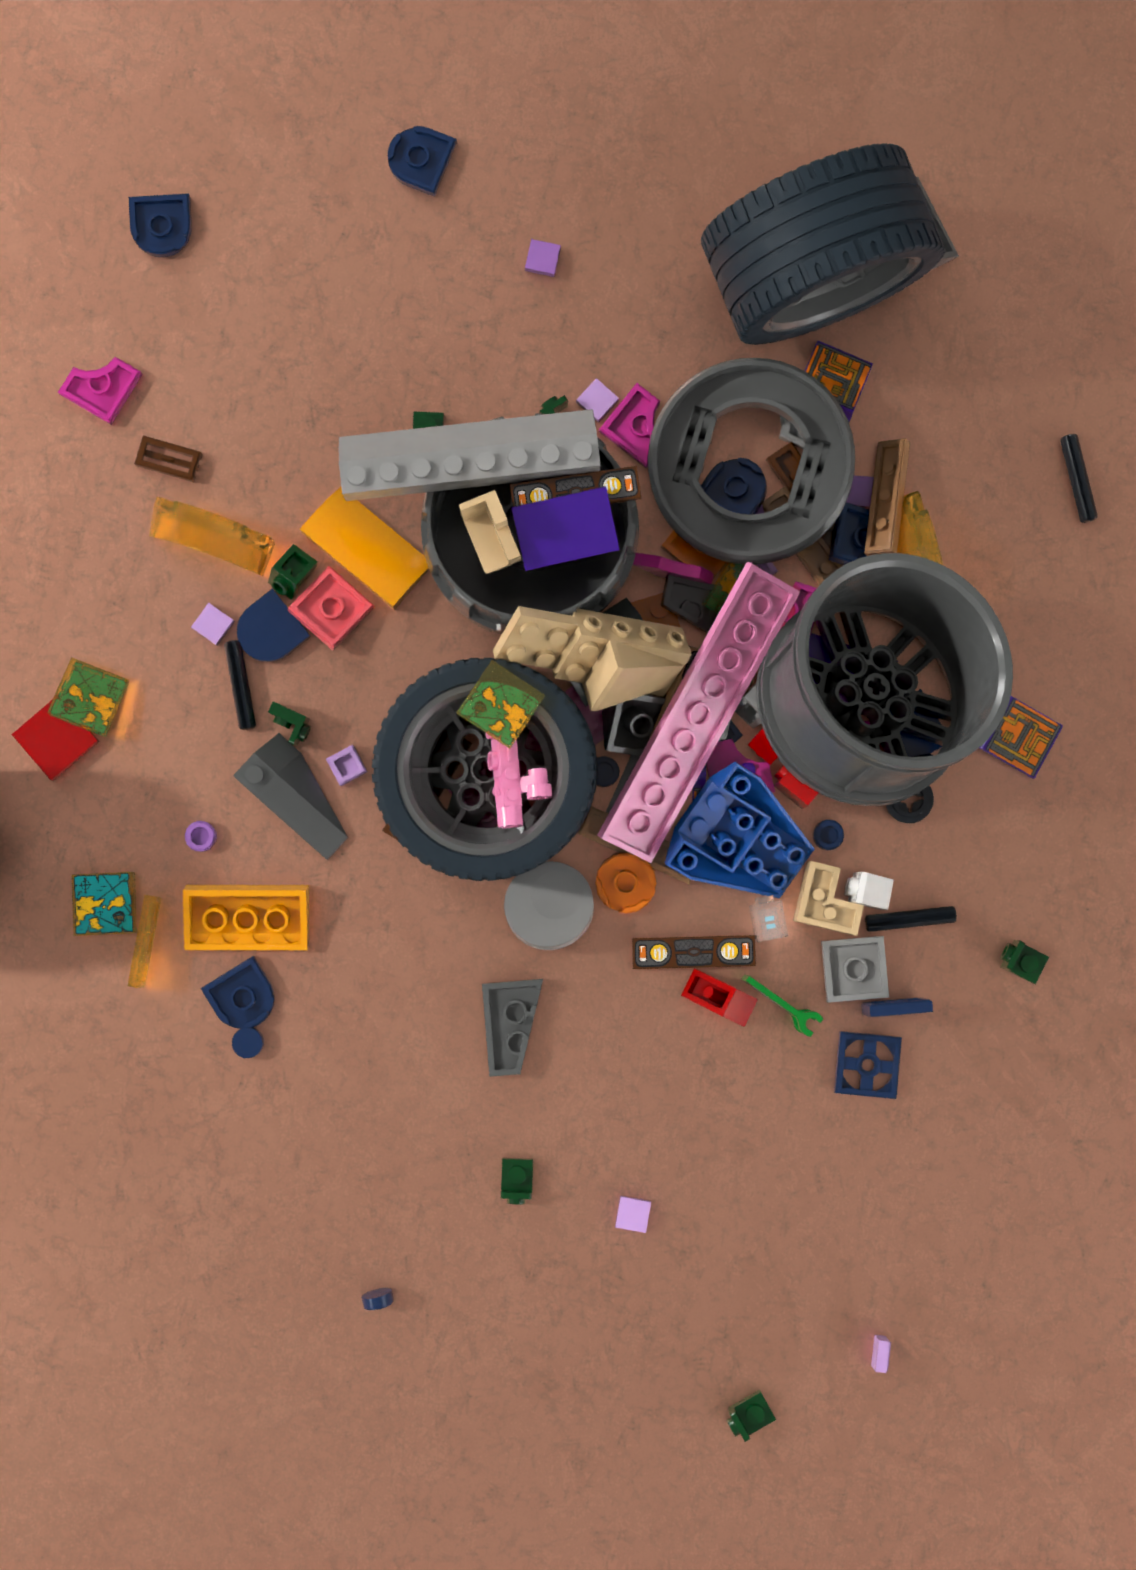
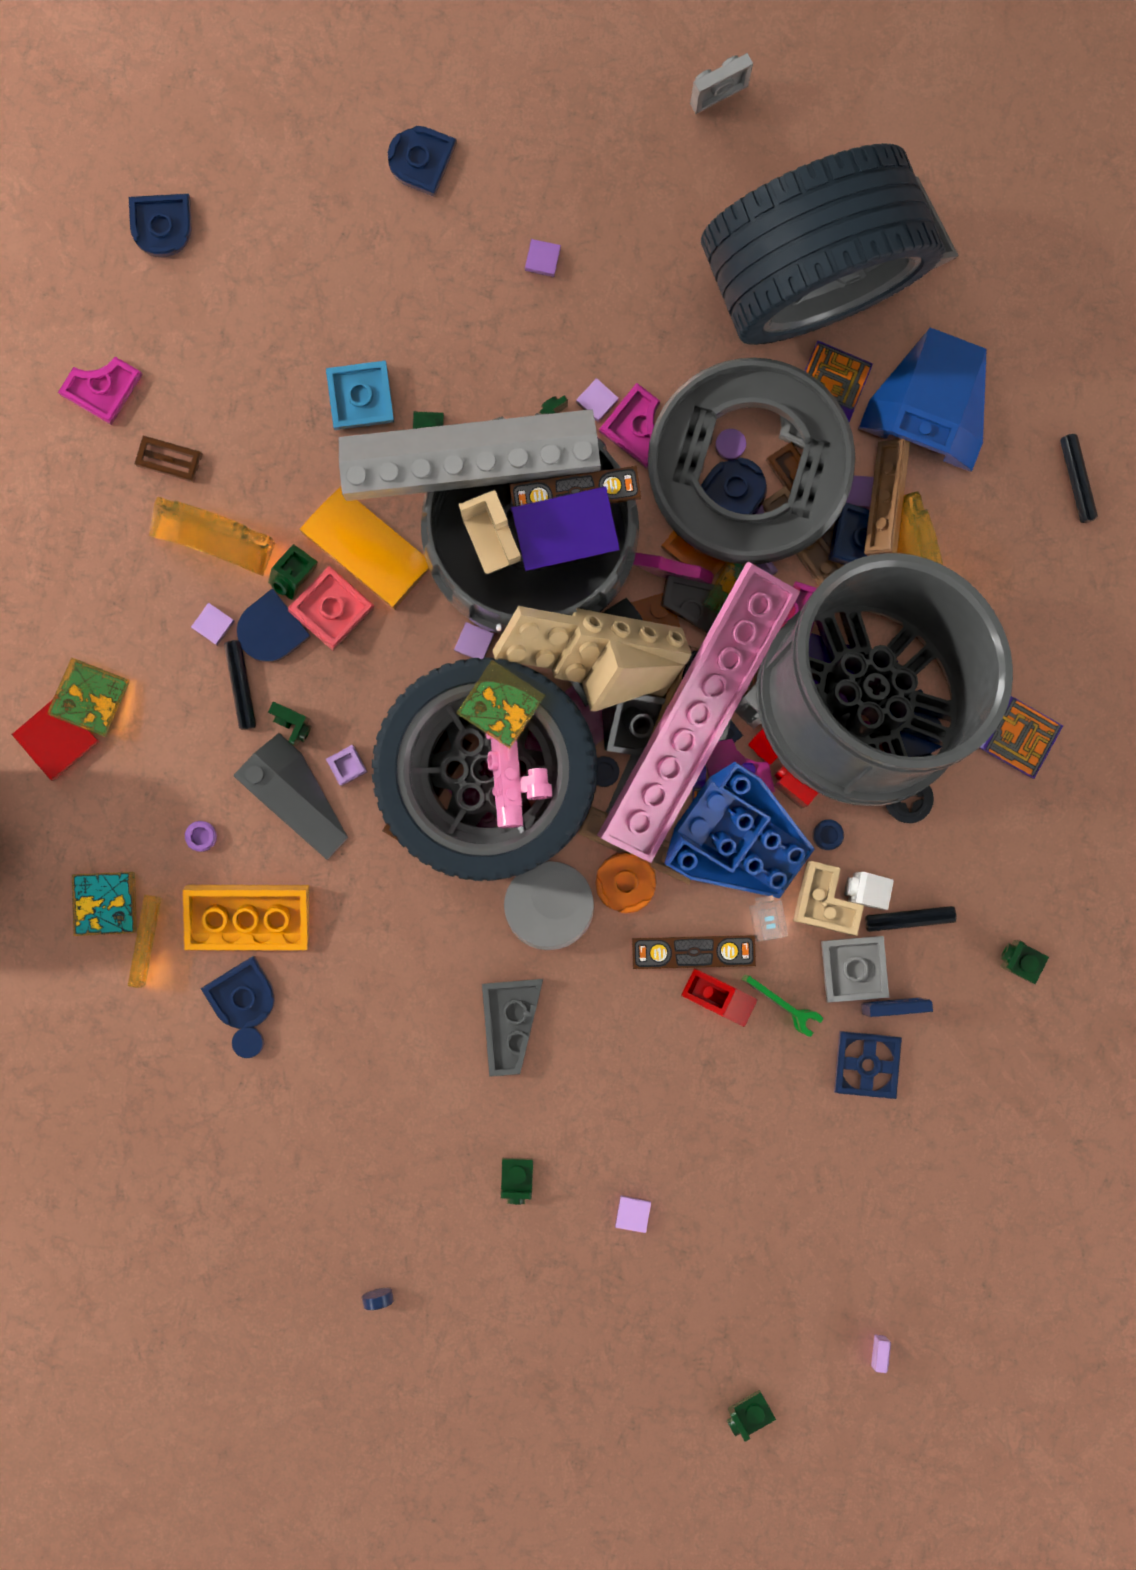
none -> dark azure plate [326,360,394,430]
none -> lavender tile [454,622,494,659]
none -> light grey plate [690,53,753,114]
none -> medium lavender tile [715,429,746,460]
none -> blue wedge [858,327,987,472]

